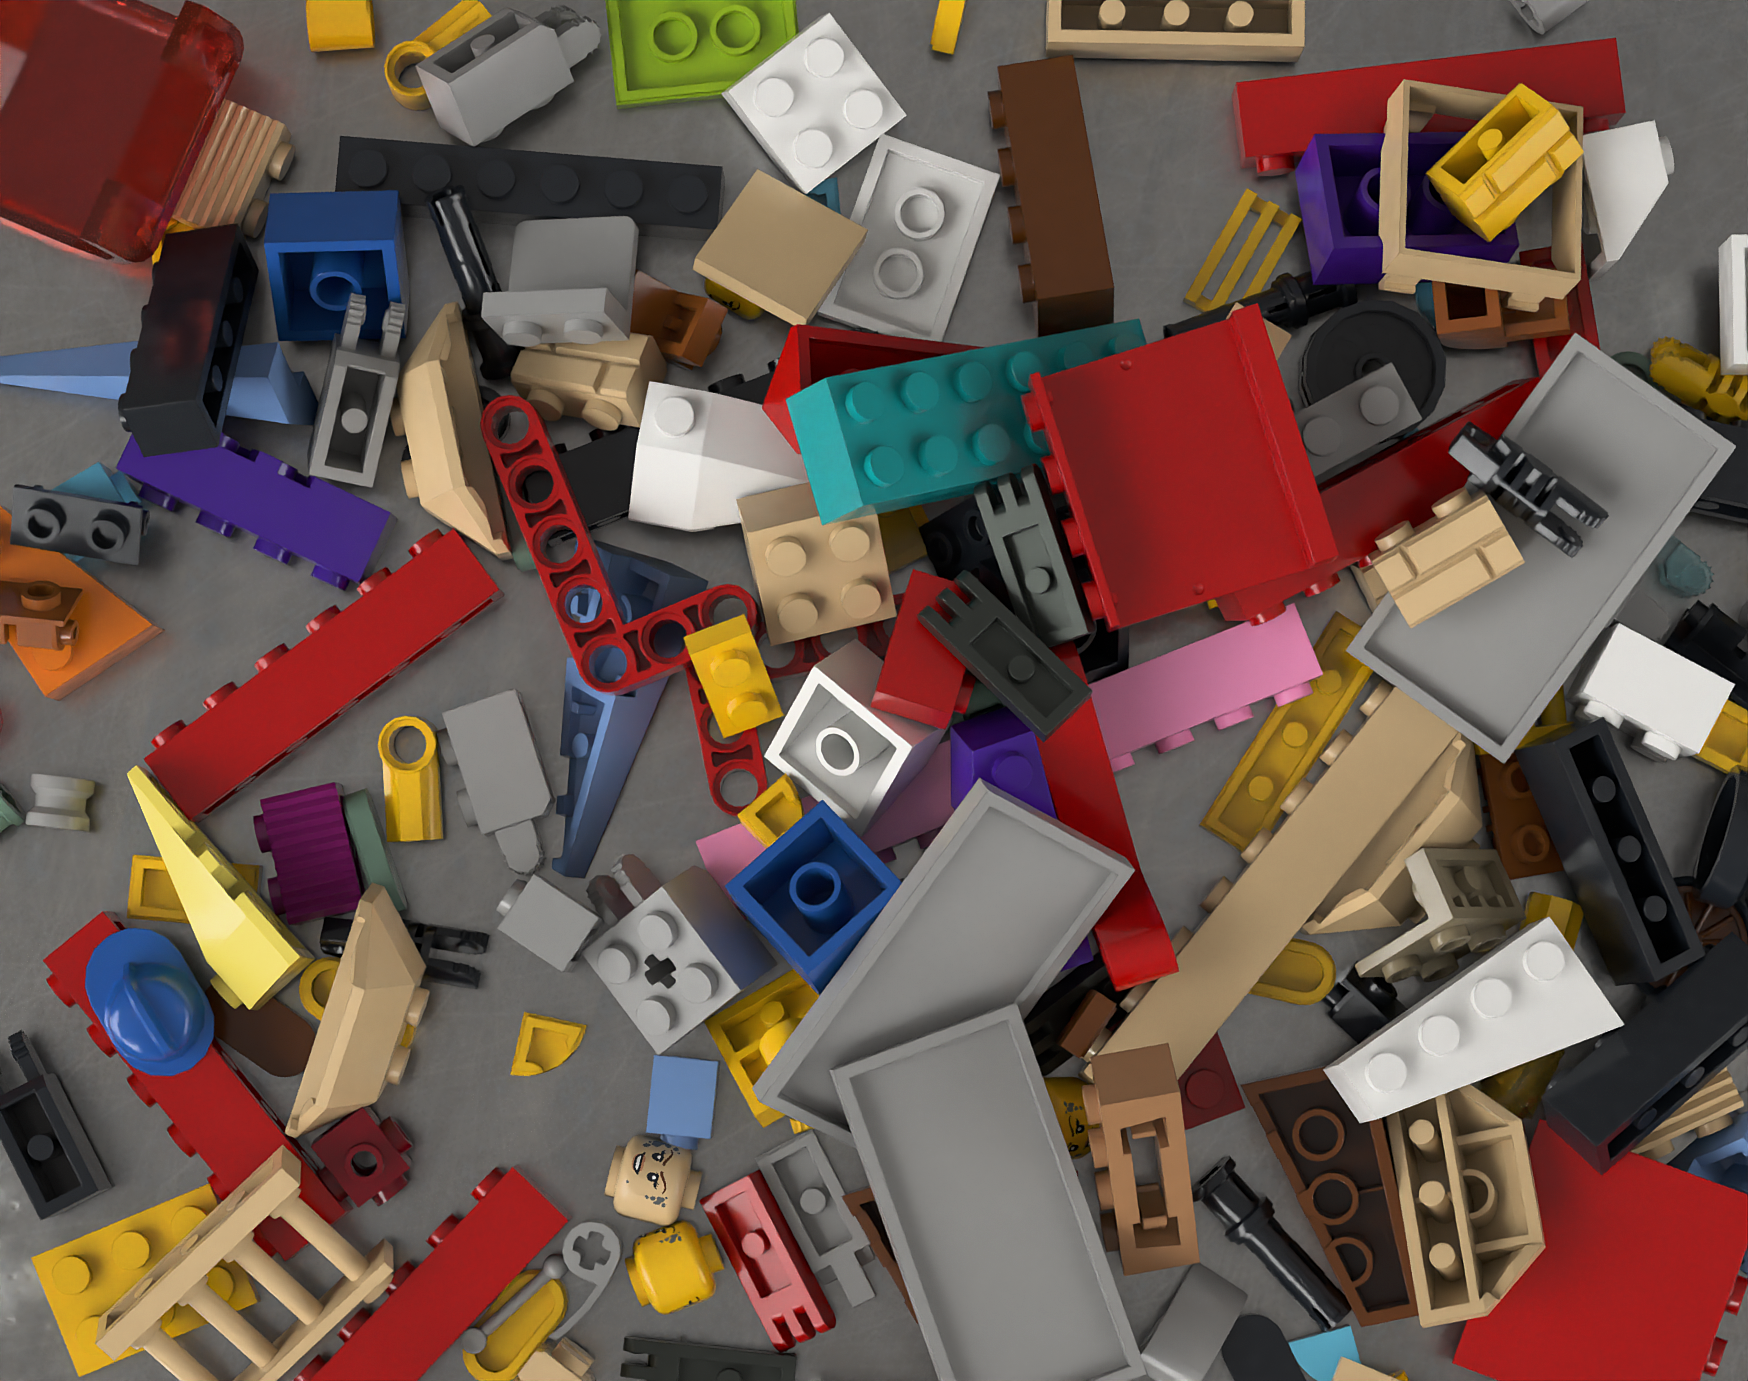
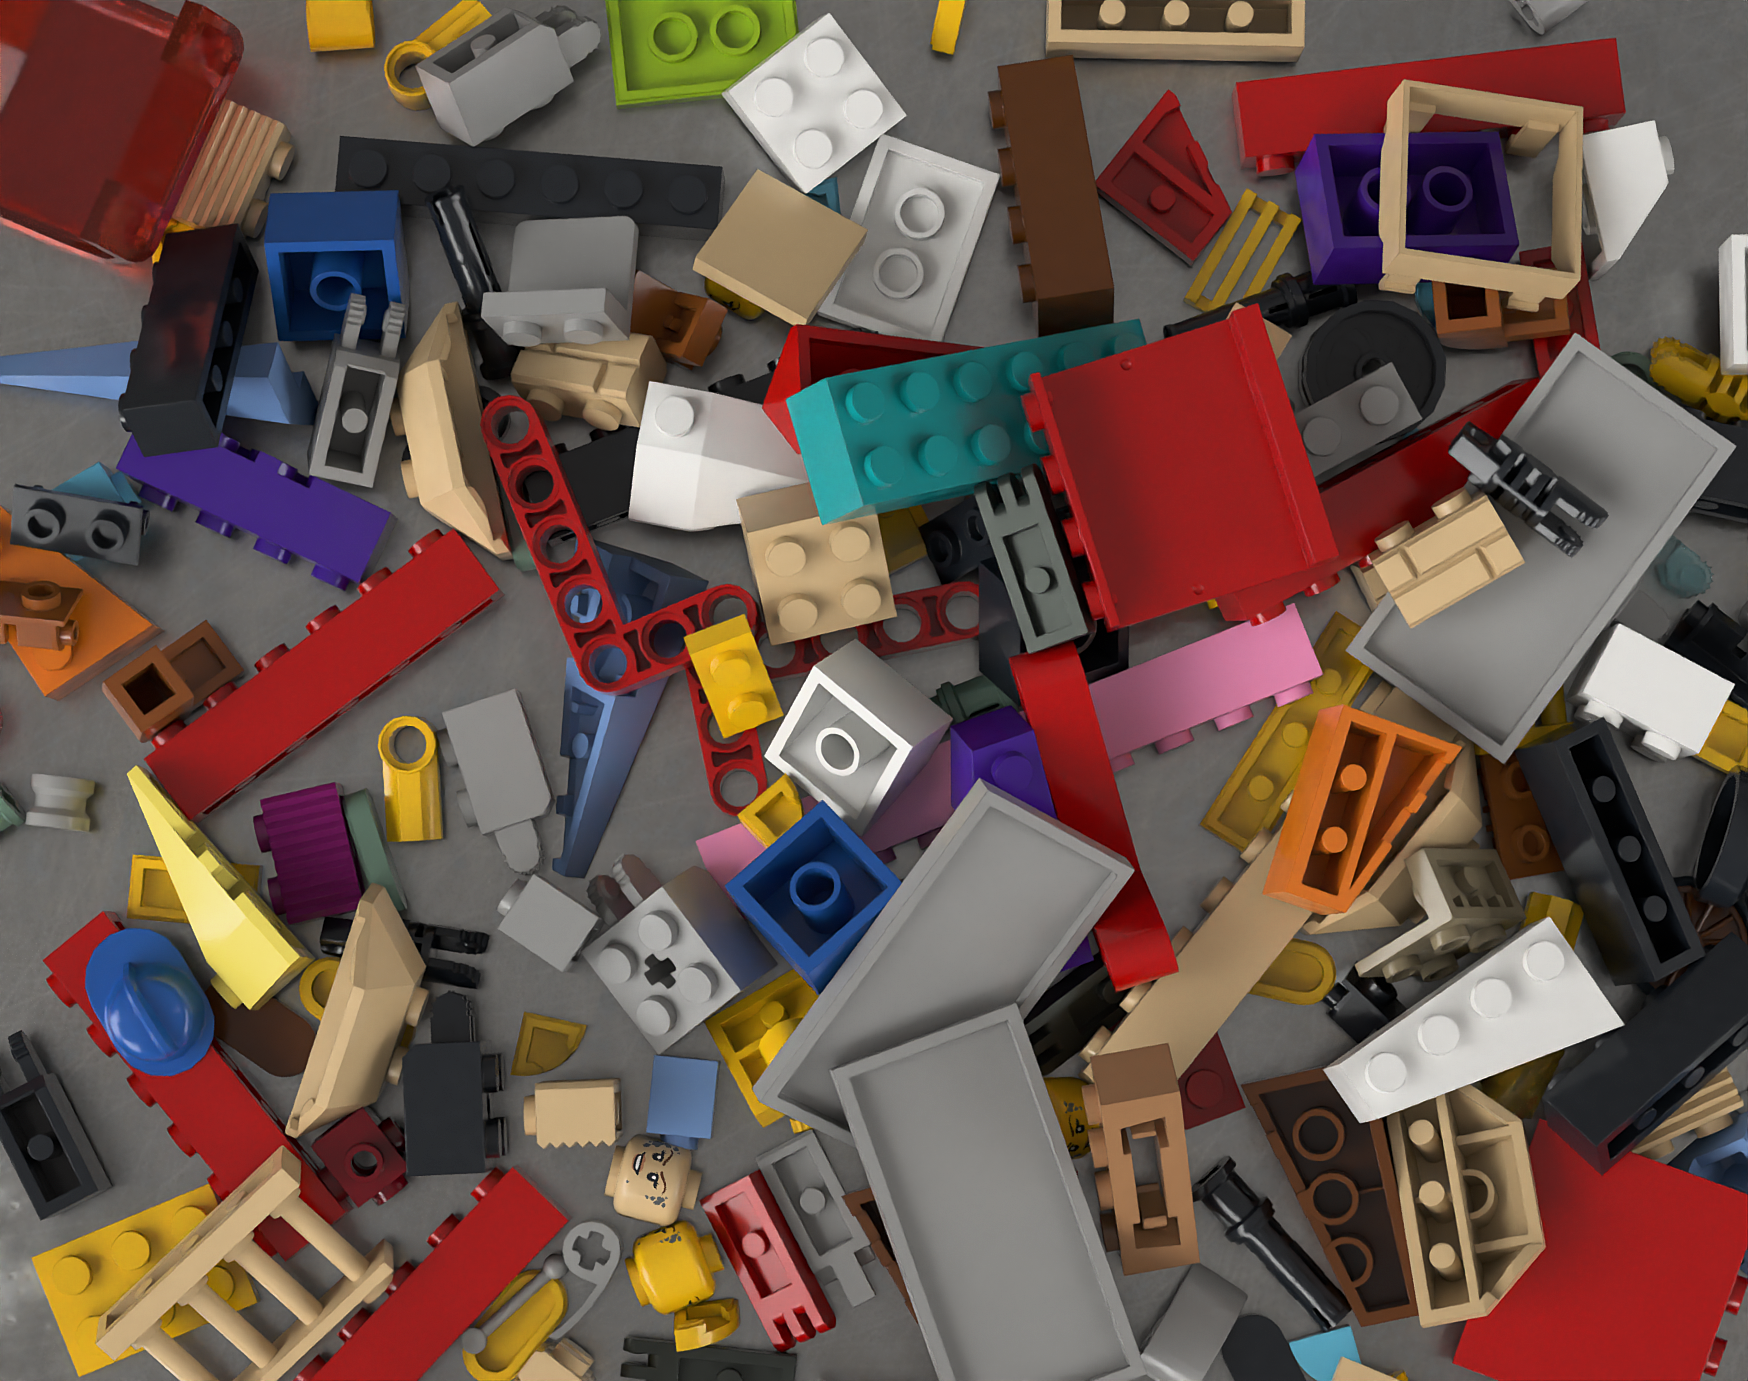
red brick [870,569,976,730] -> none
pearl dark grey hinge [917,570,1092,742] -> none
reddish brown tile [1054,989,1117,1059] -> none
yellow brick [1425,83,1584,242] -> none
none -> dark orange brick [102,620,244,743]
none -> black hinge [402,990,507,1177]
none -> tan brick [524,1078,623,1149]
none -> yellow tile [674,1298,741,1352]
none -> red wing [1095,89,1232,266]
none -> orange wedge [1262,704,1462,915]

